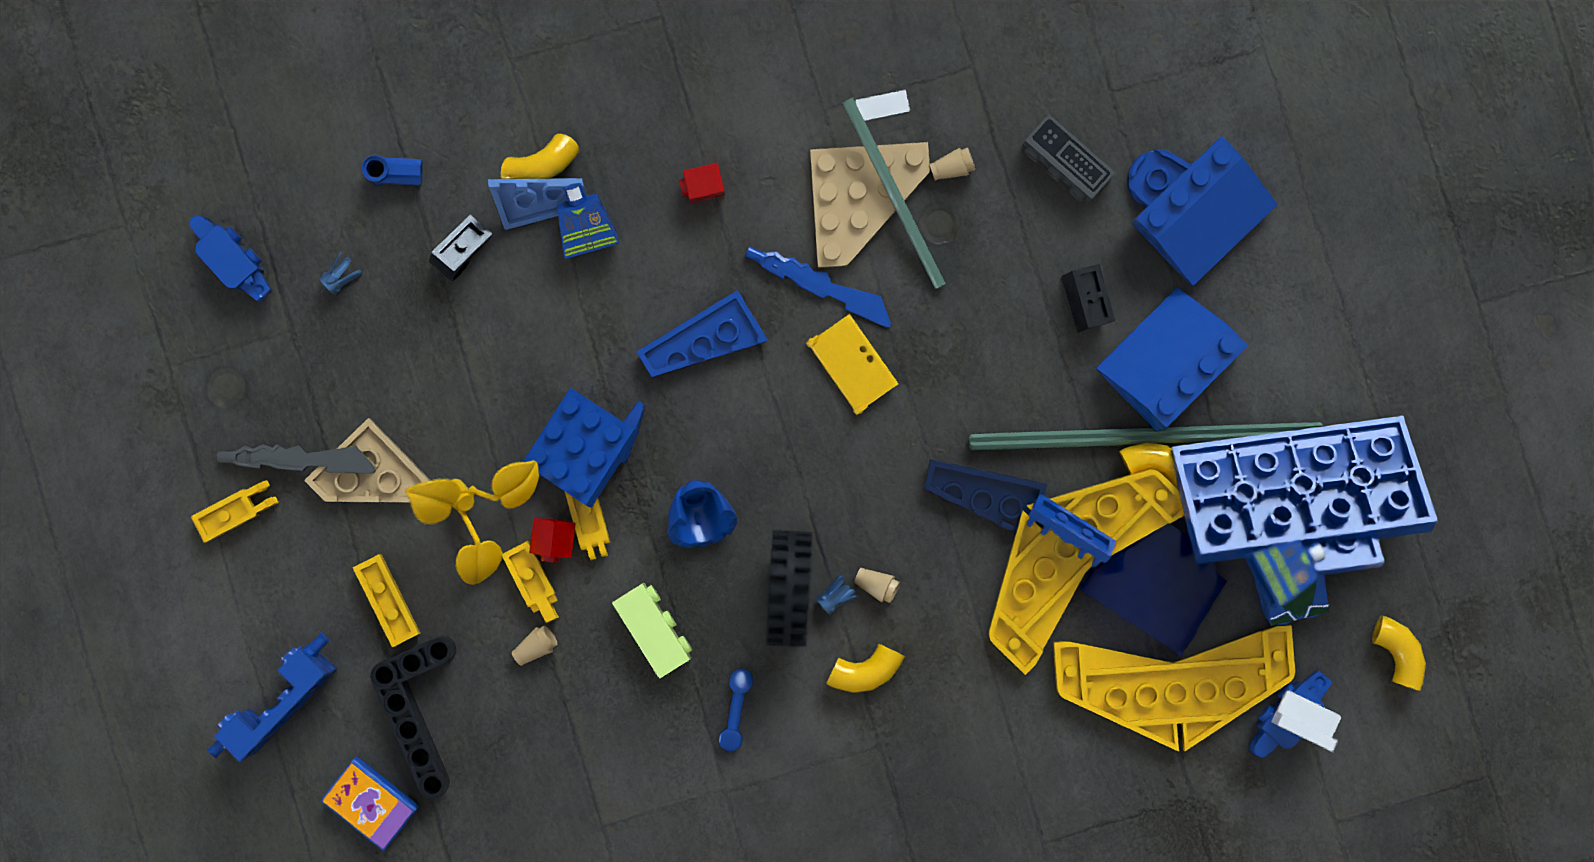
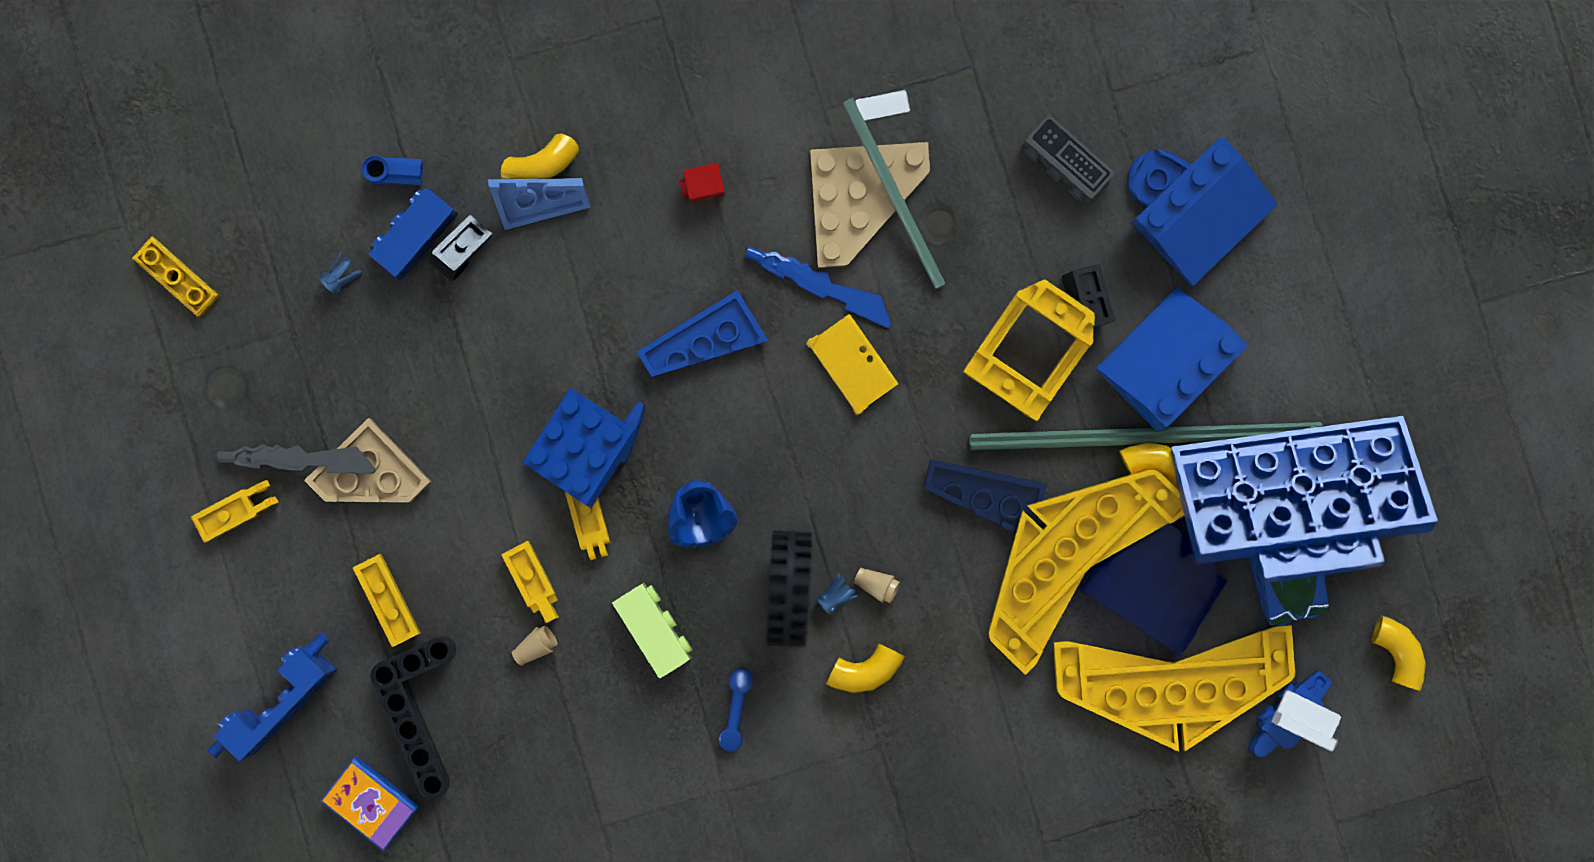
blue hinge [189,215,273,302] -> none
yellow plant [405,460,539,585] -> none
red brick [529,517,576,563] -> none
blue torso [557,183,619,259] -> none
tan cone [930,147,976,181] -> none
blue plate [1027,493,1116,567] -> none
blue torso [1244,539,1326,608] -> none
none -> yellow tile [132,236,220,318]
none -> blue brick [368,187,458,280]
none -> yellow wedge [963,279,1095,422]

